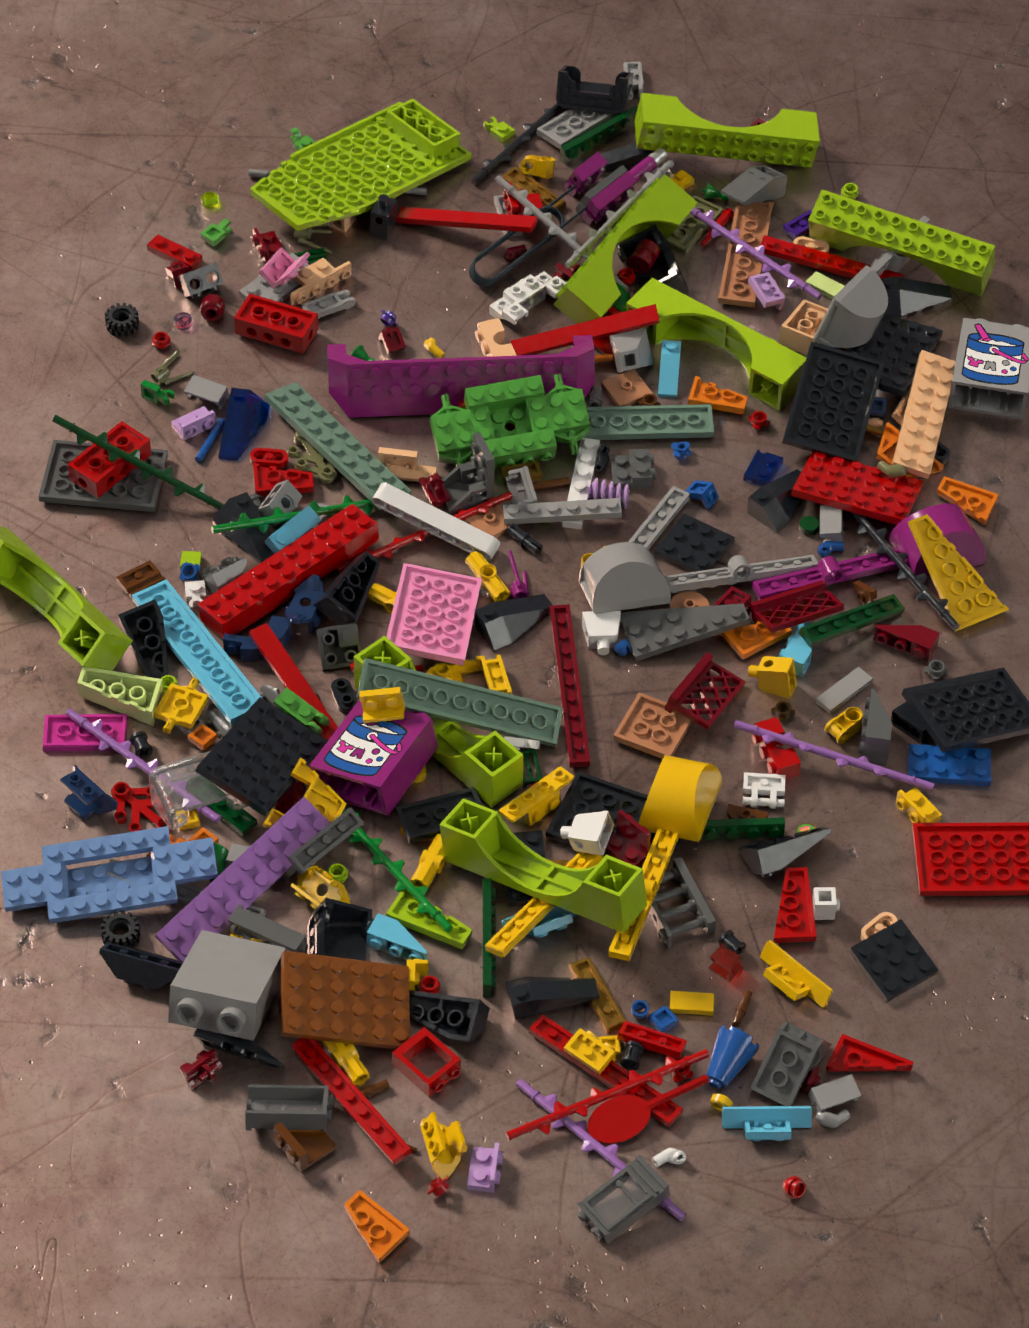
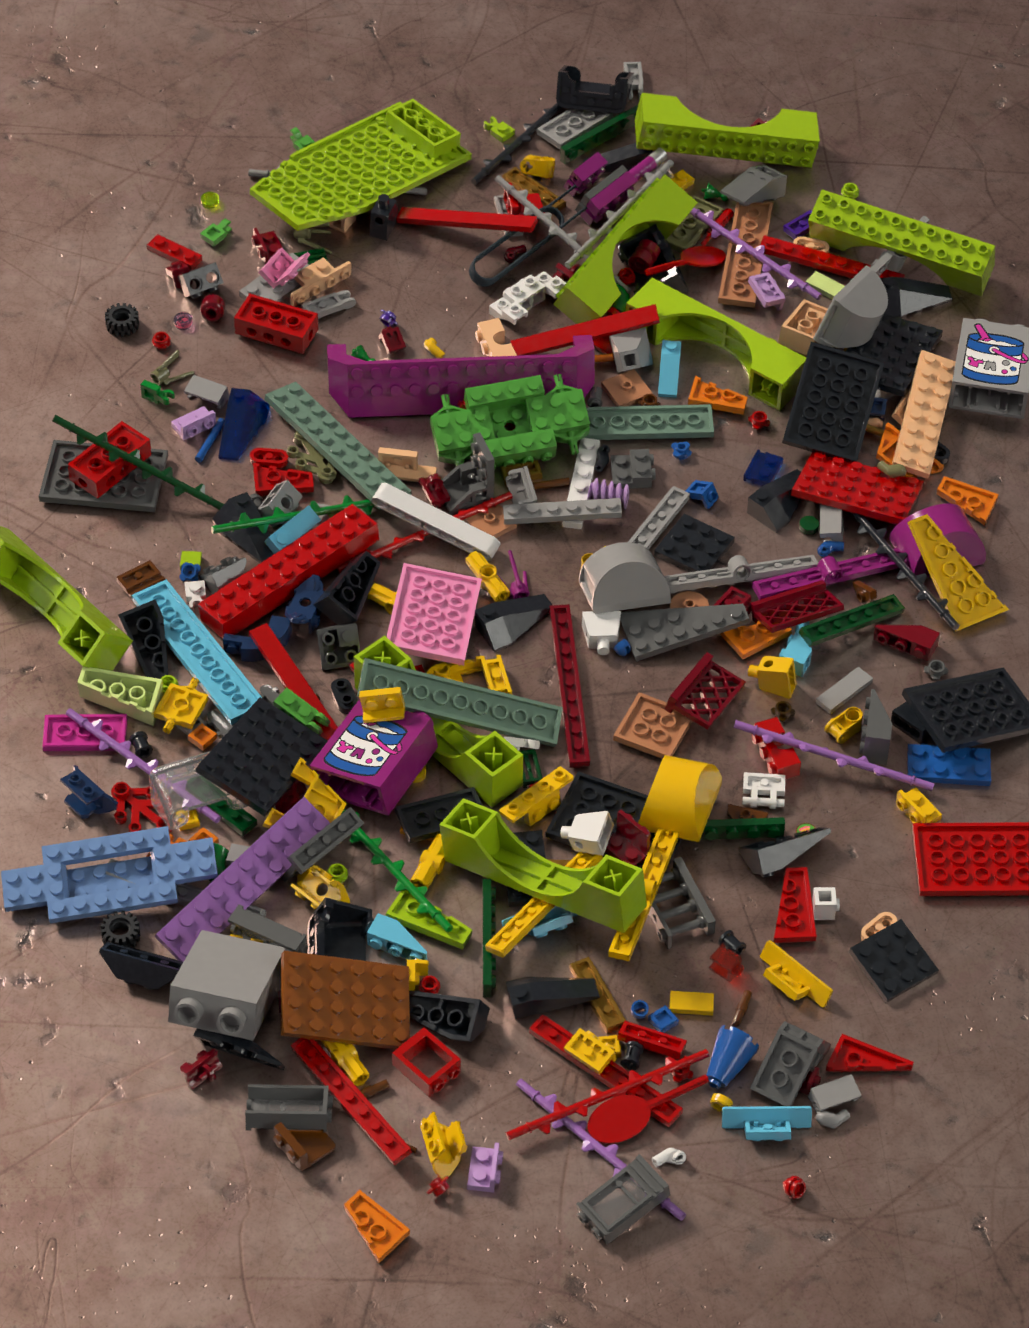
black pin [507,524,543,555] -> none
none -> red piece [645,246,726,276]

